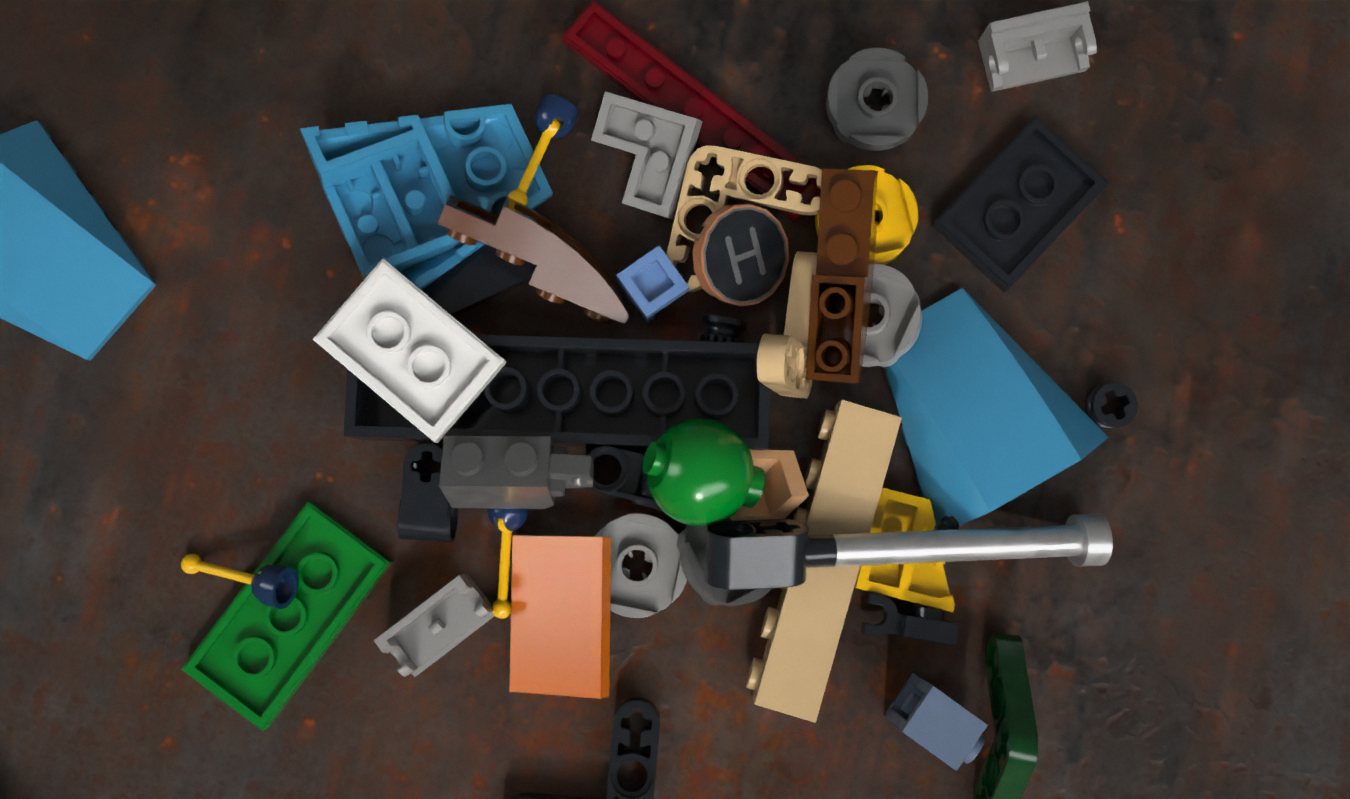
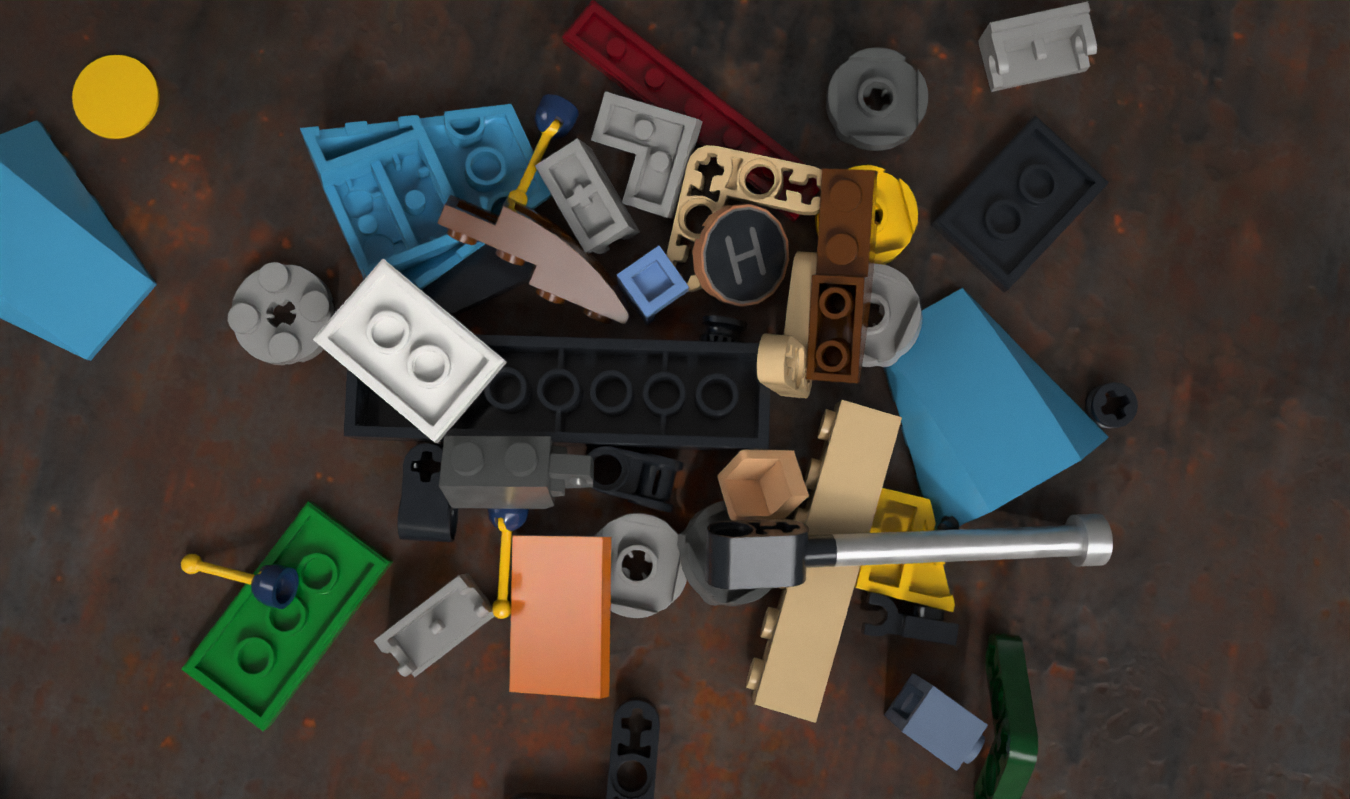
green brick [643,418,765,526] -> none
none -> yellow piece [72,55,160,139]
none -> light grey plate [228,262,334,365]
none -> light grey hinge [535,138,640,254]

